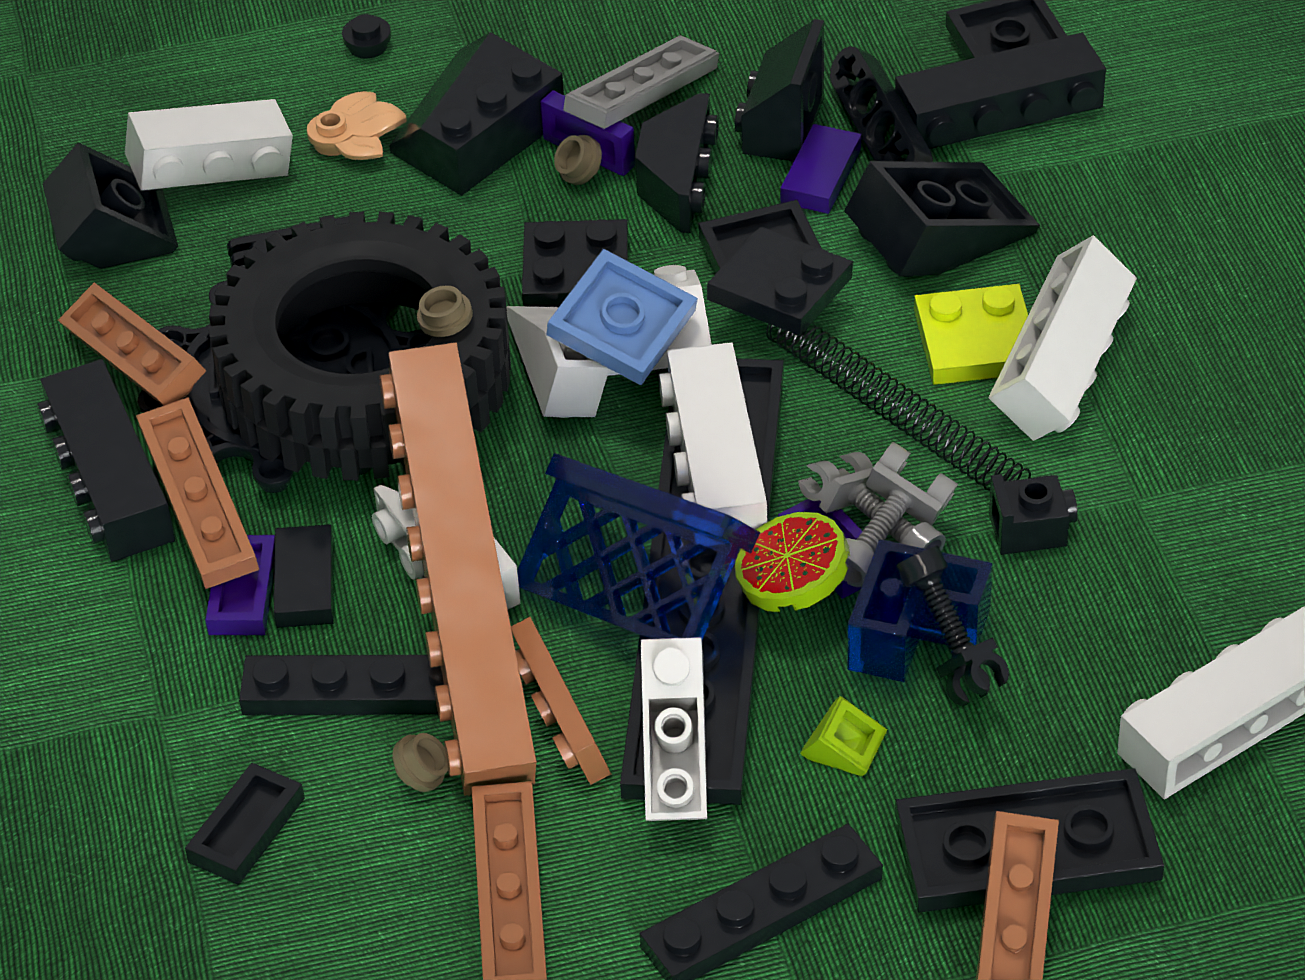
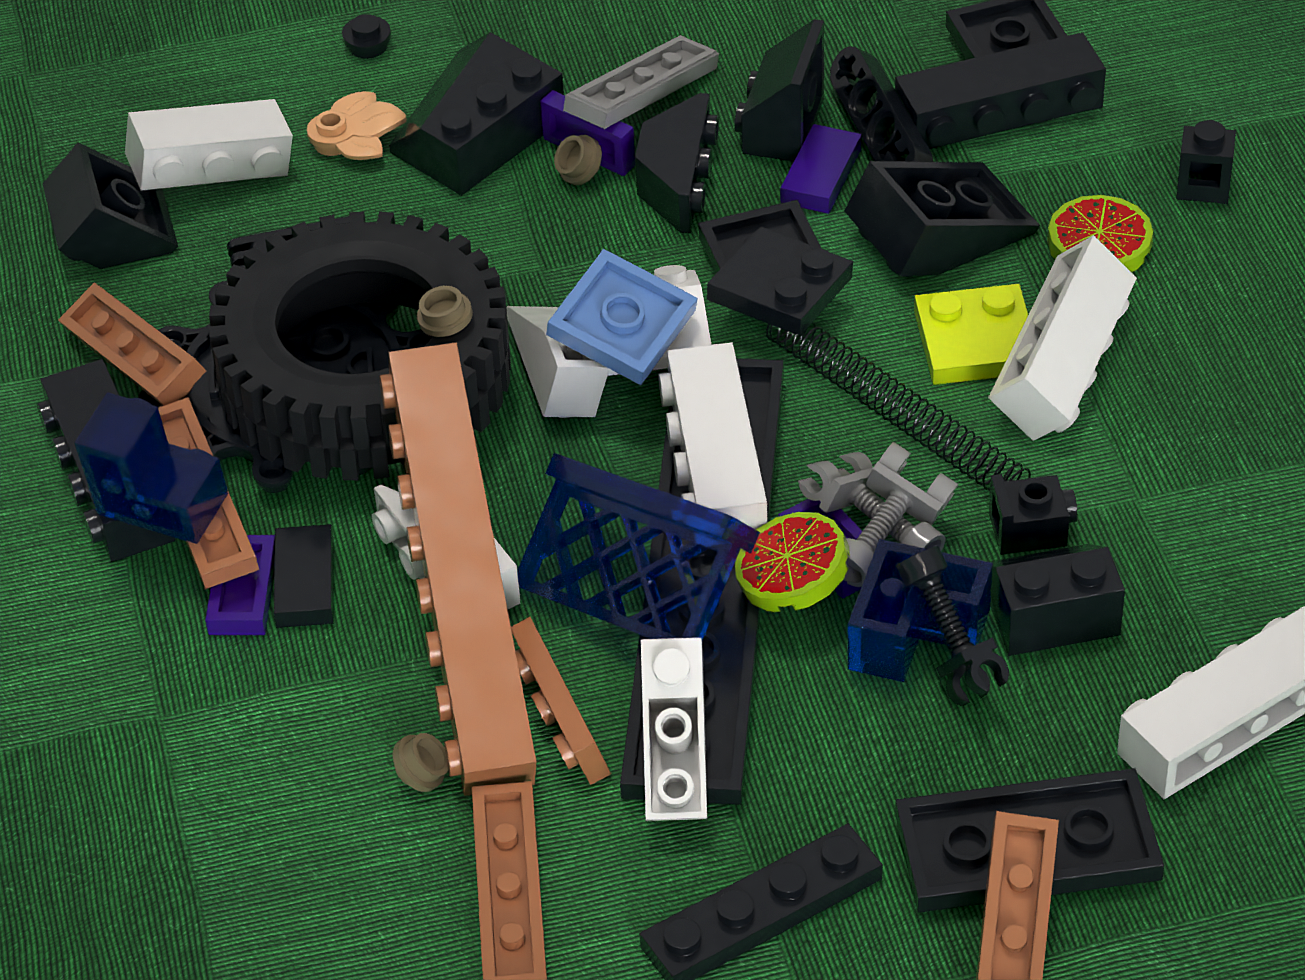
black tile [185,763,305,885] -> none
black plate [239,655,444,715] -> none
black plate [522,219,628,308] -> none
lime slope [800,696,888,776] -> none
none -> clear blue brick [74,392,228,544]
none -> black slope [977,544,1125,656]
none -> tile [1047,195,1153,272]
none -> black brick [1176,120,1236,204]

